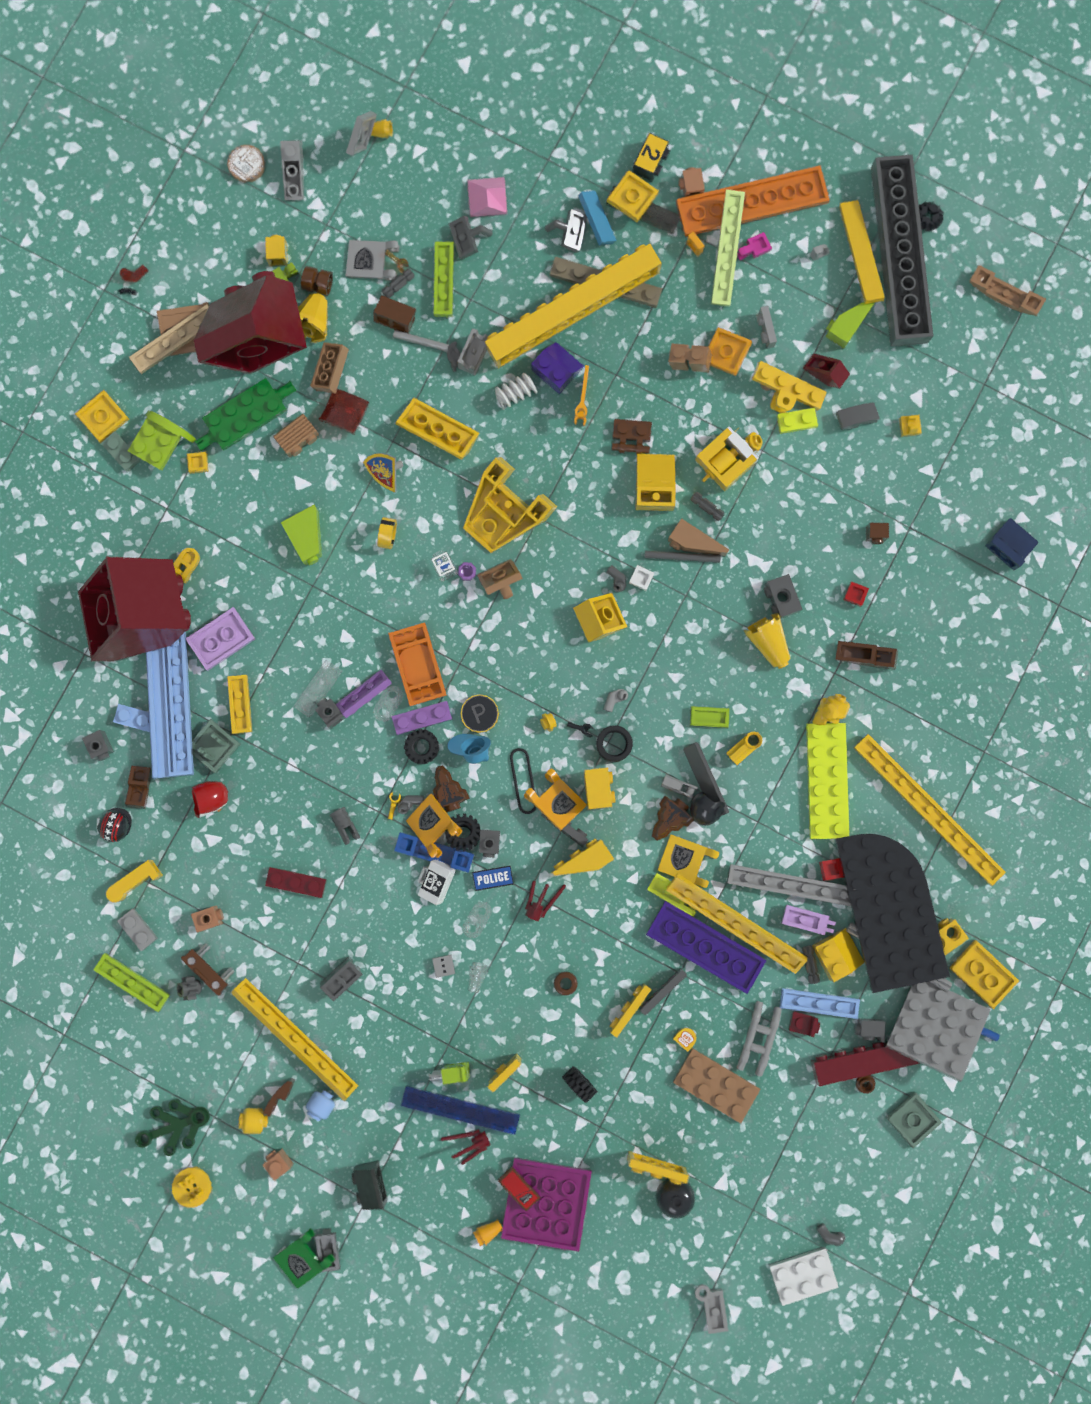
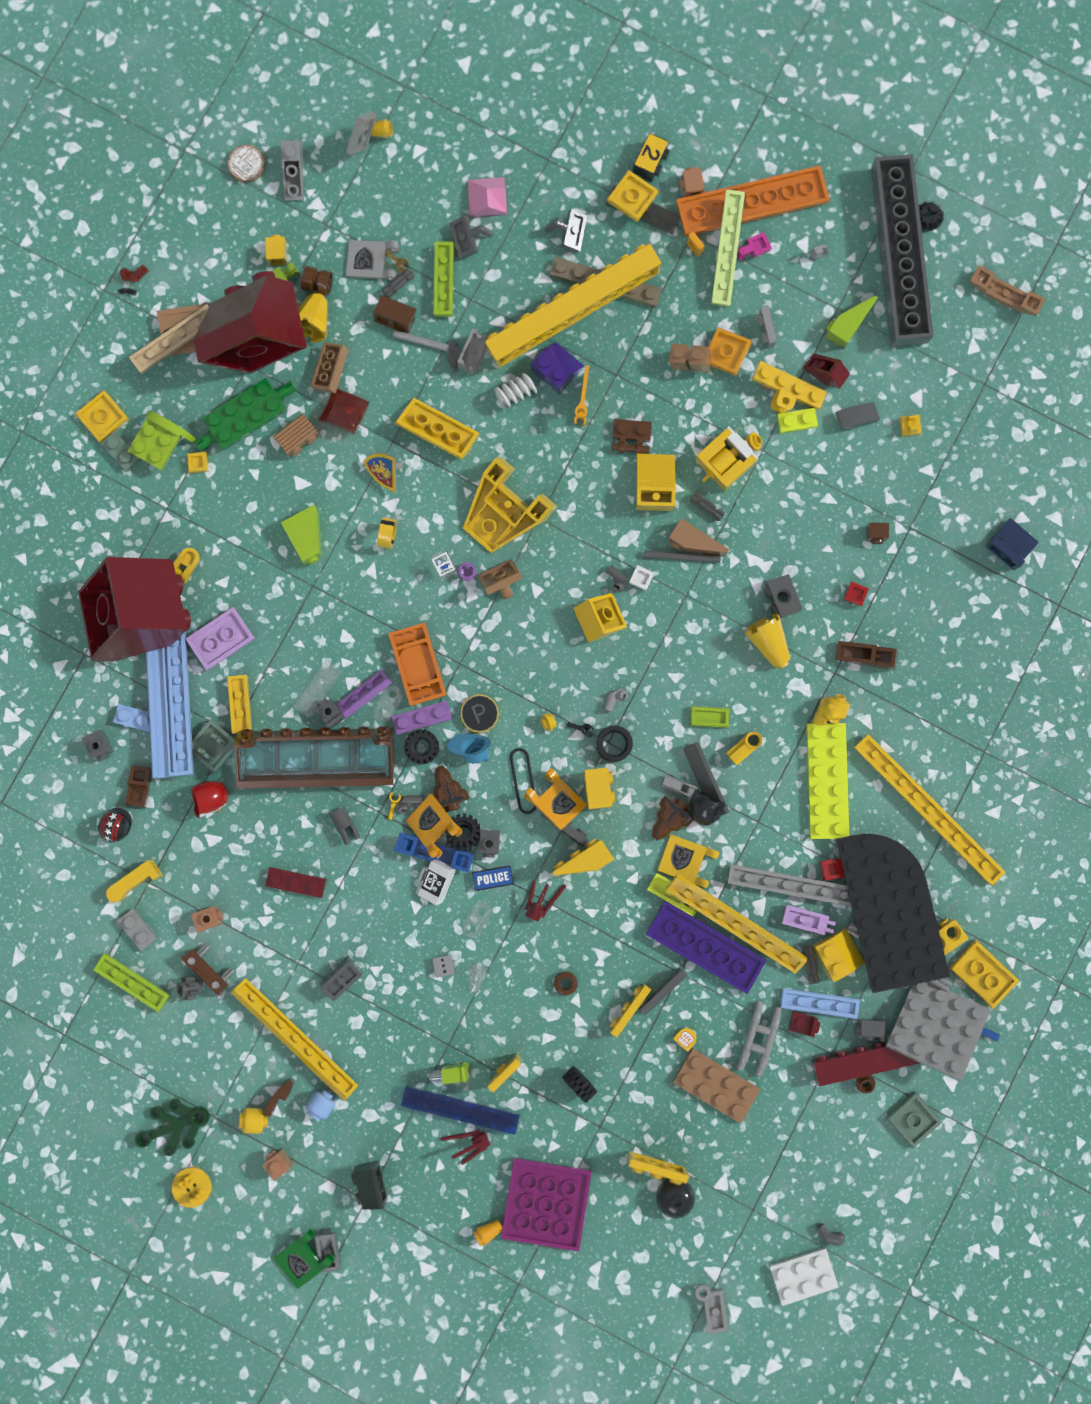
slope [497,1166,541,1211] -> none
dark azure tile [578,191,616,246] -> none
yellow tile [839,200,885,304] -> none
none -> window [234,726,394,789]

